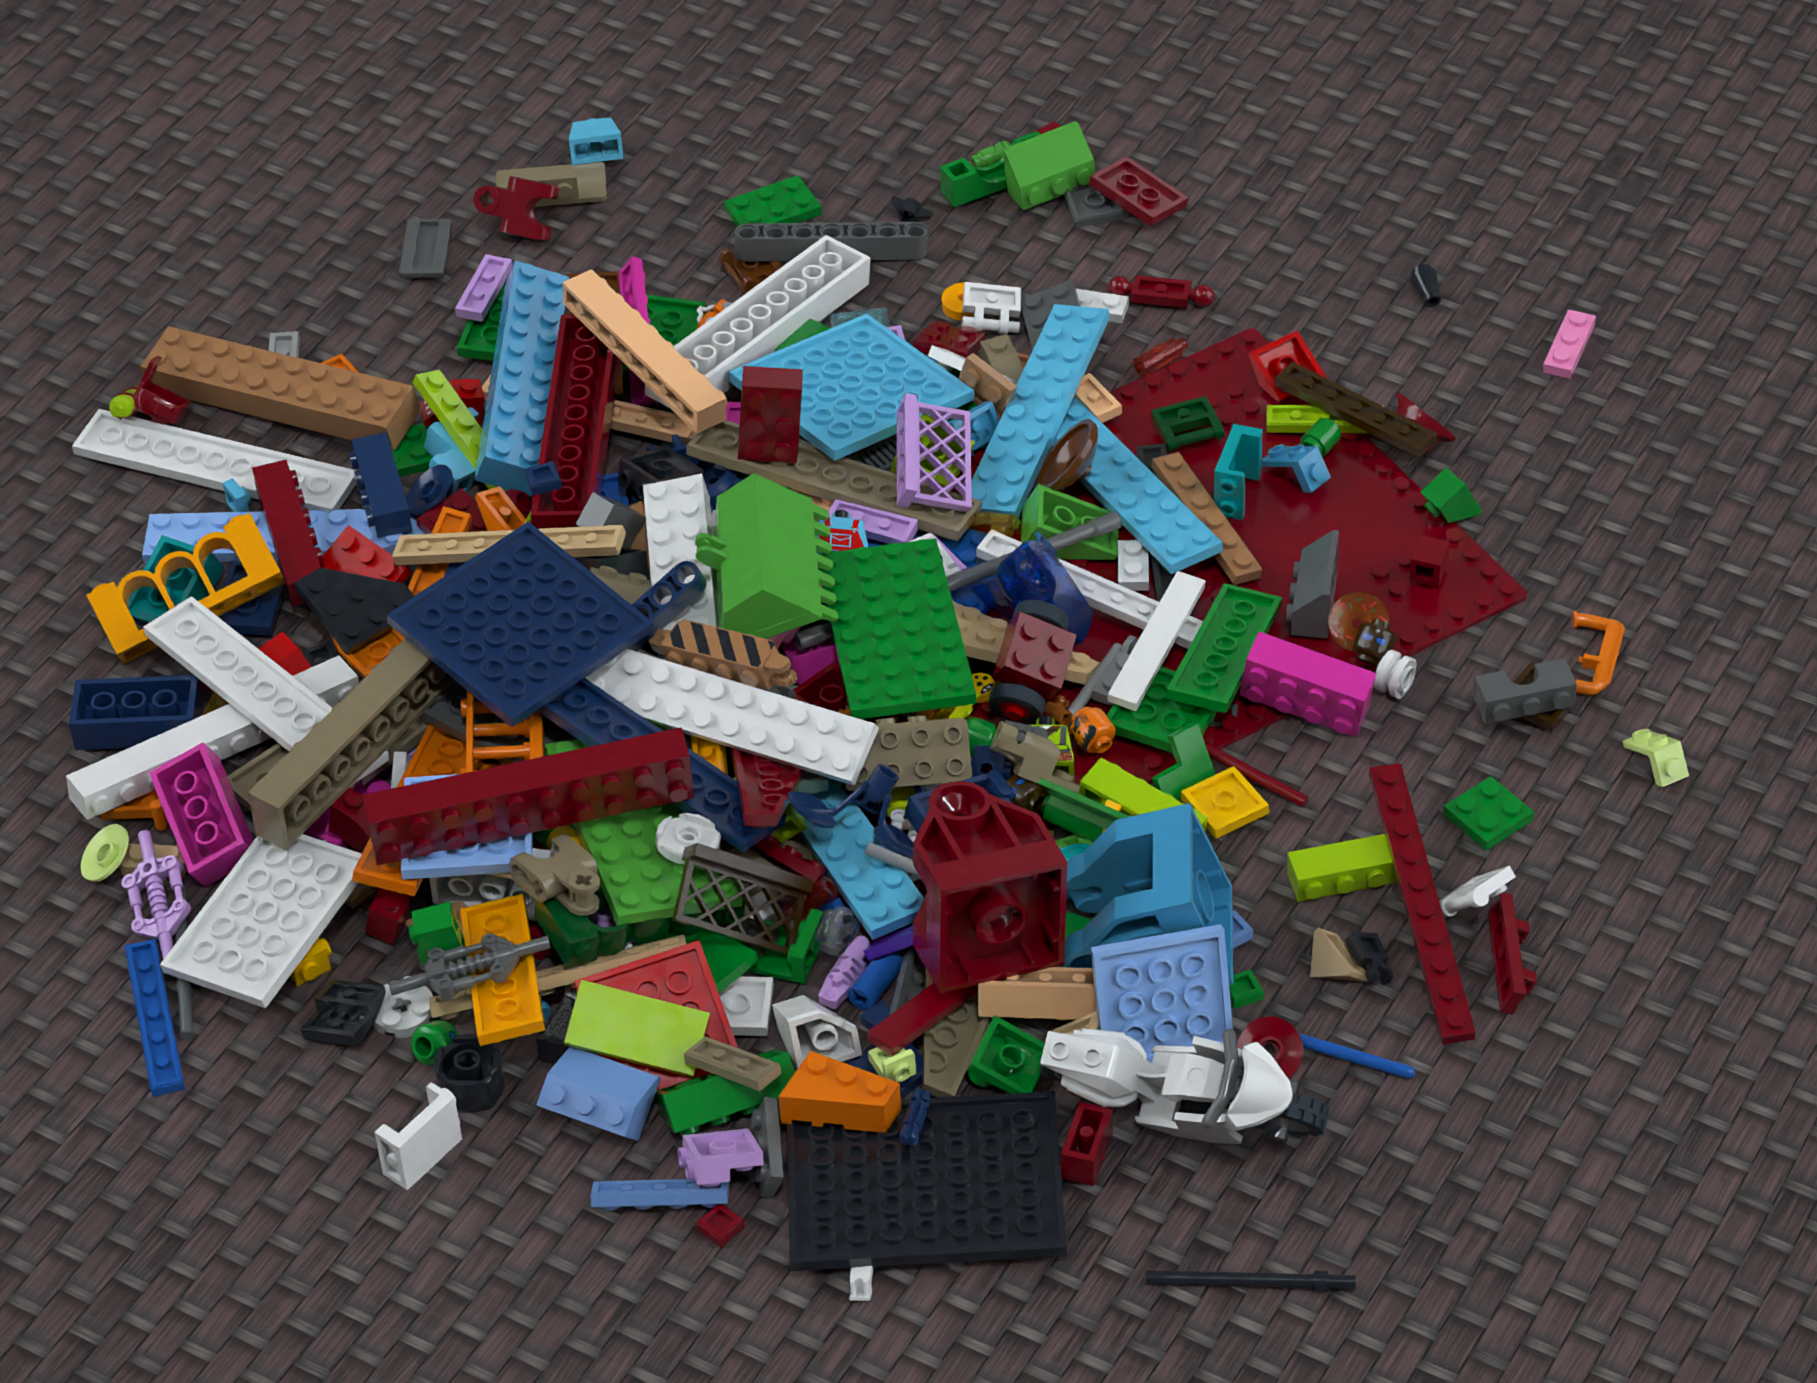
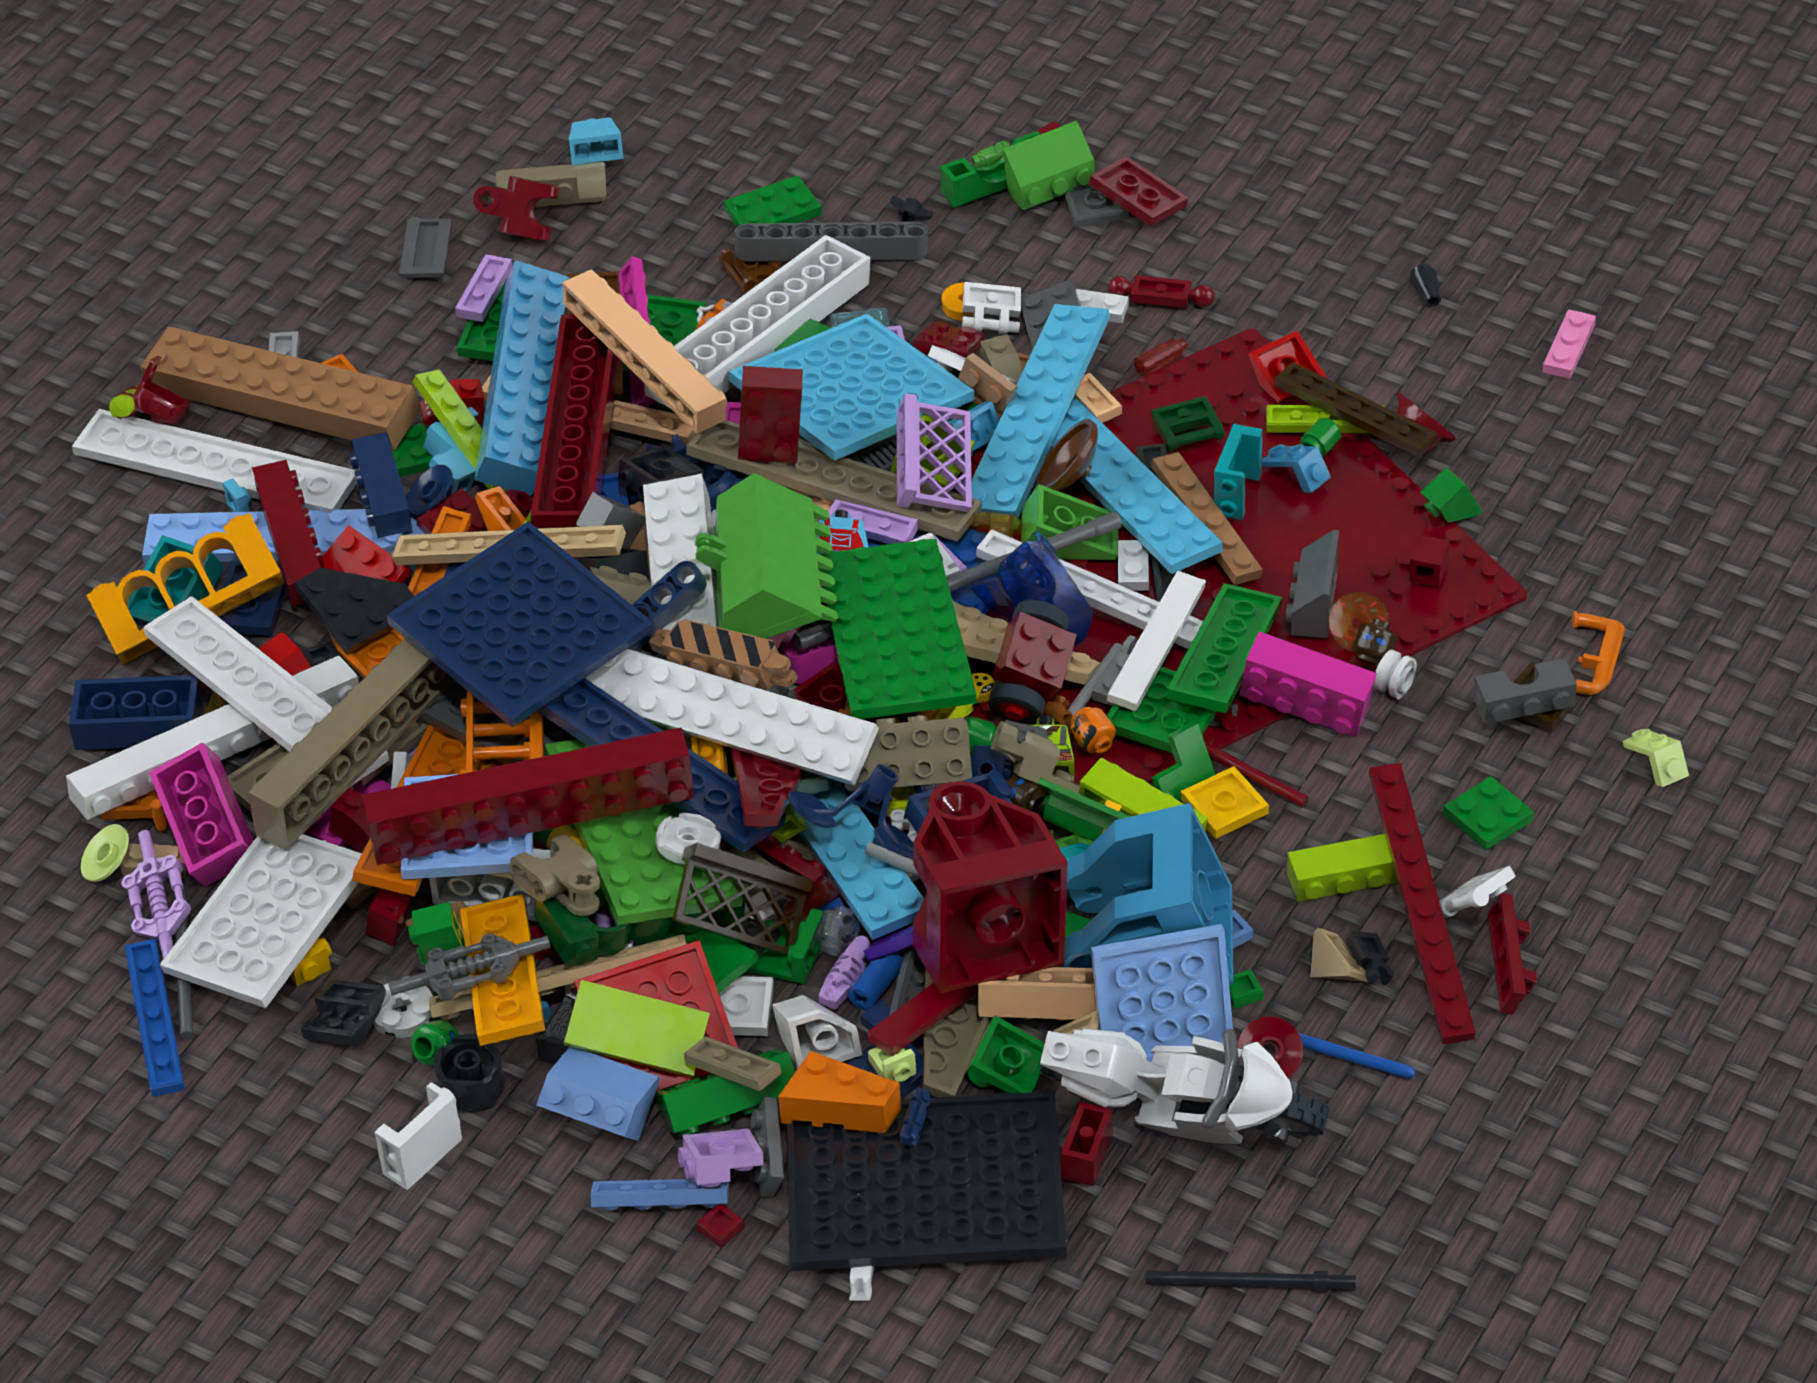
dark blue tile [524,461,562,496] -> none

